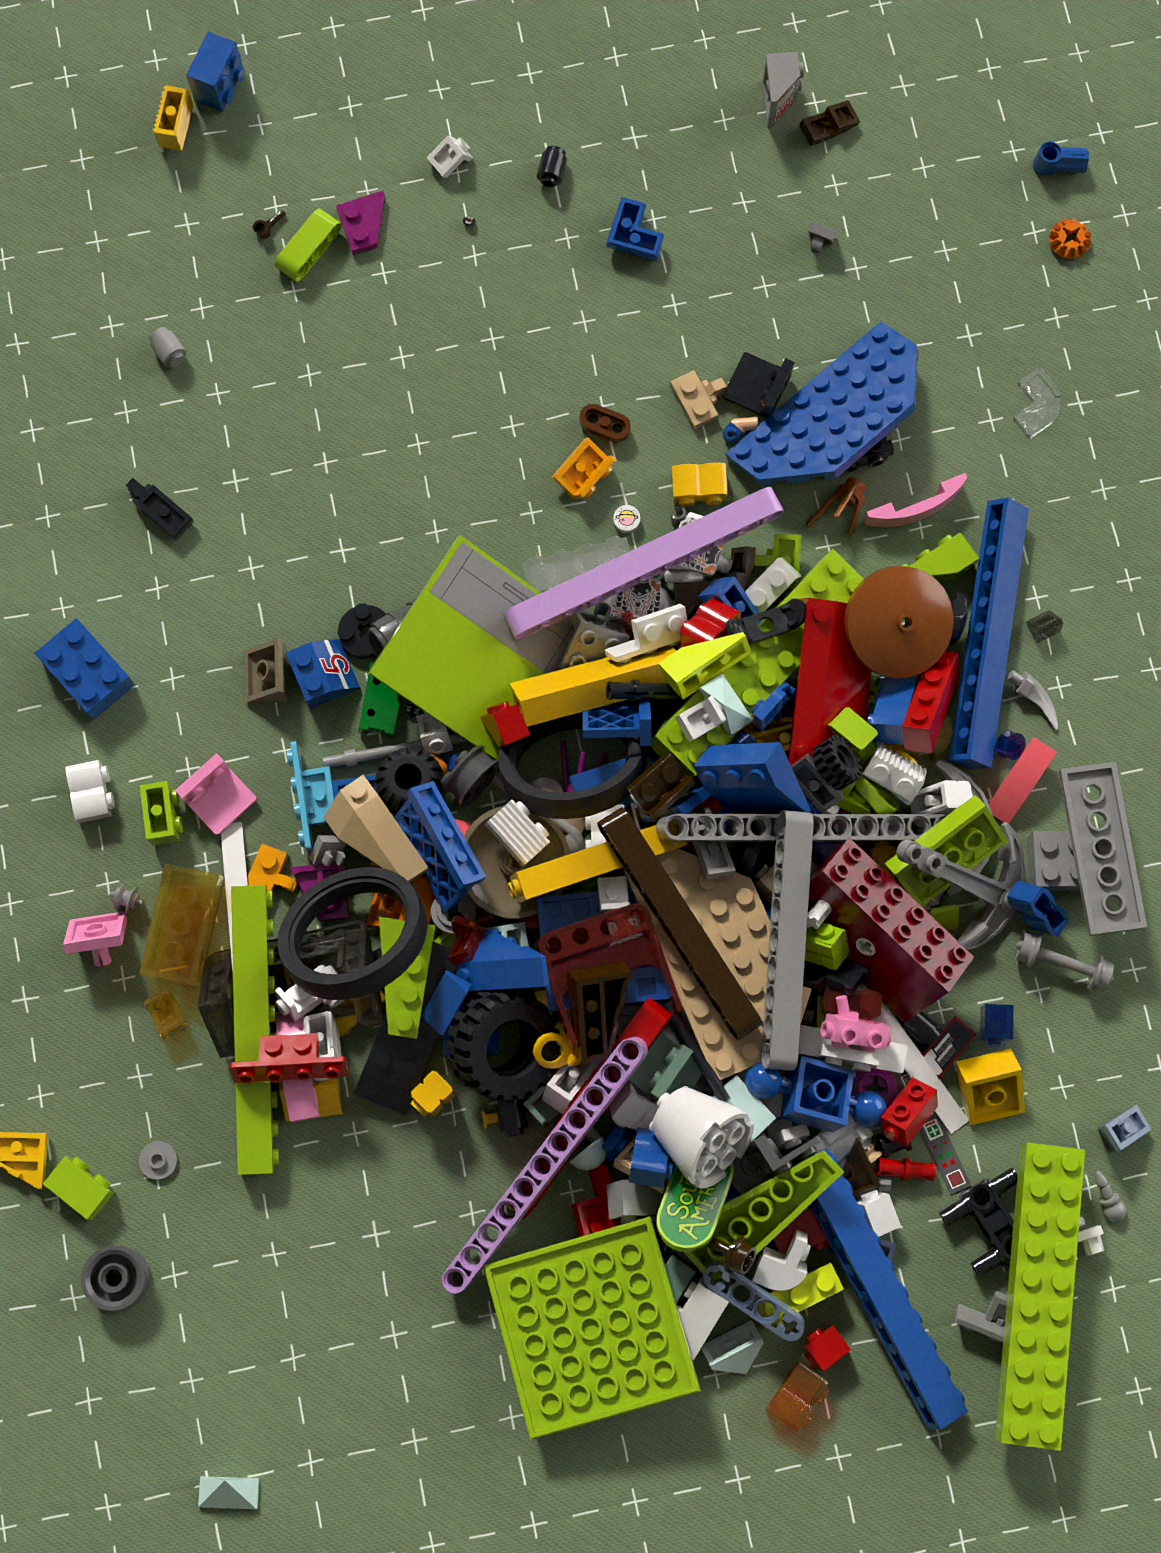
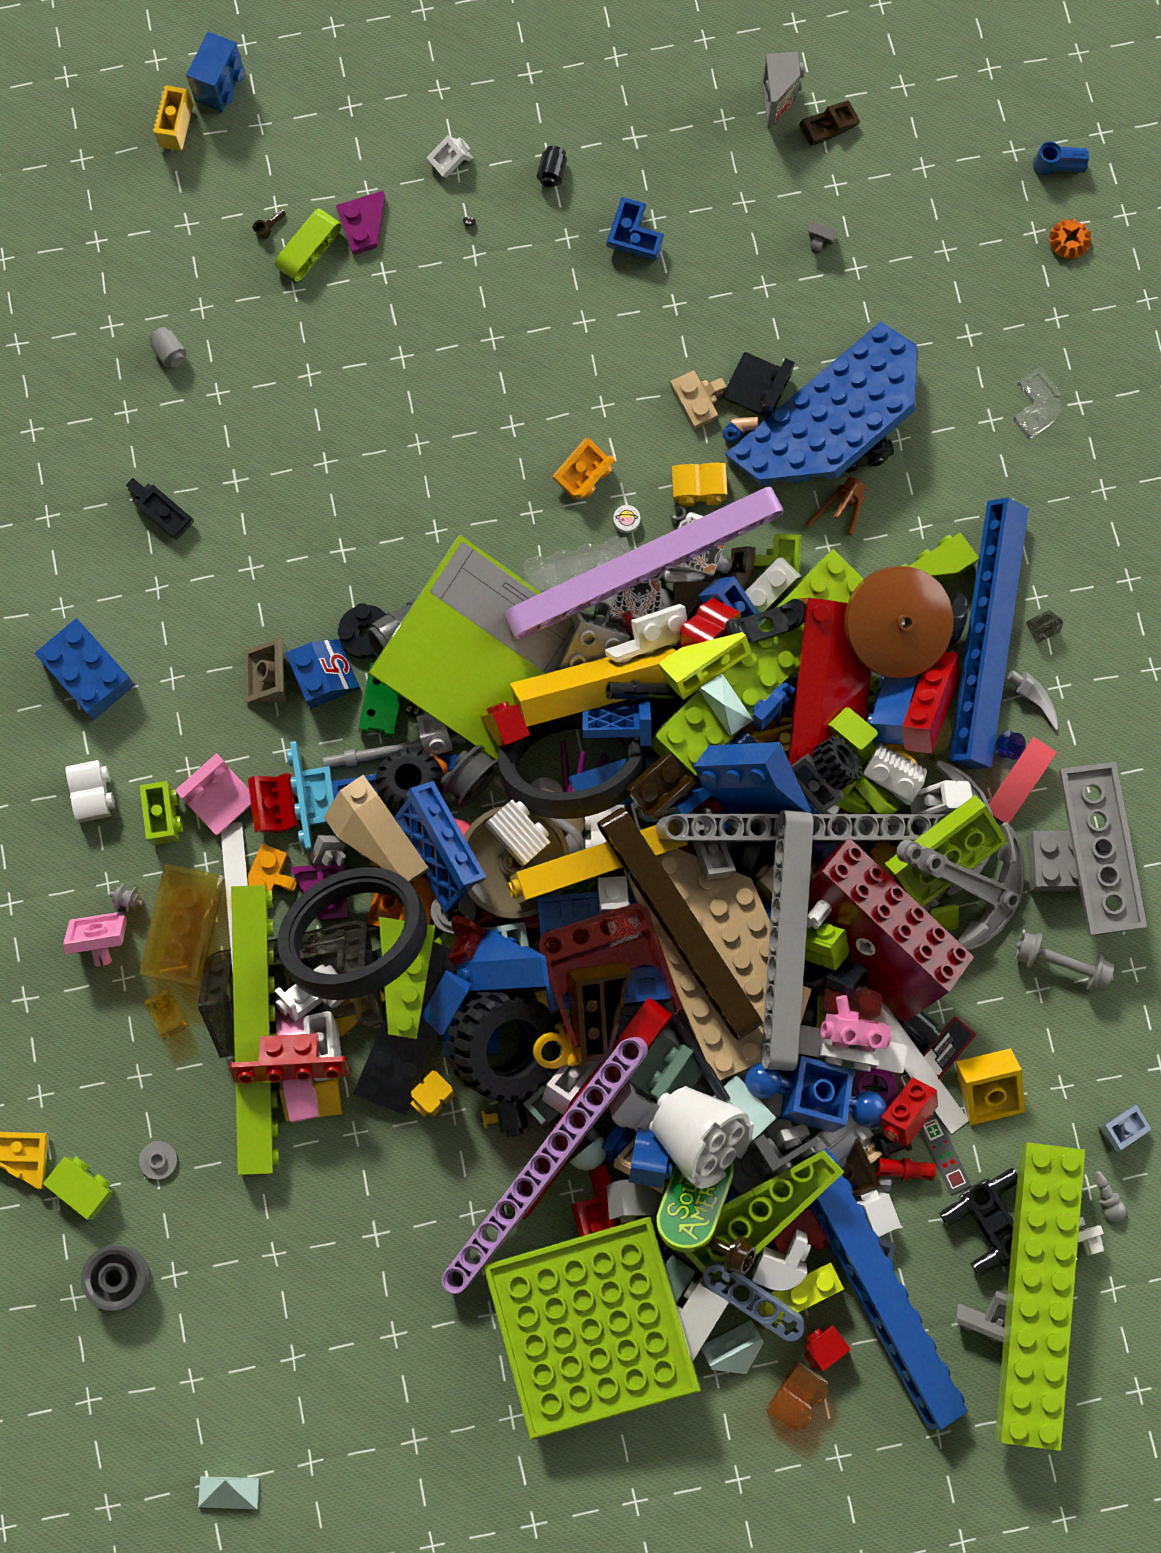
reddish brown plate [580,404,631,443] -> none
white bracket [675,696,726,742] -> none
bright pink slope [863,473,967,527] -> none
clear blue brick [980,1004,1014,1047] -> none
blue brick [1007,881,1069,937] -> none
none -> red bracket [248,773,298,833]

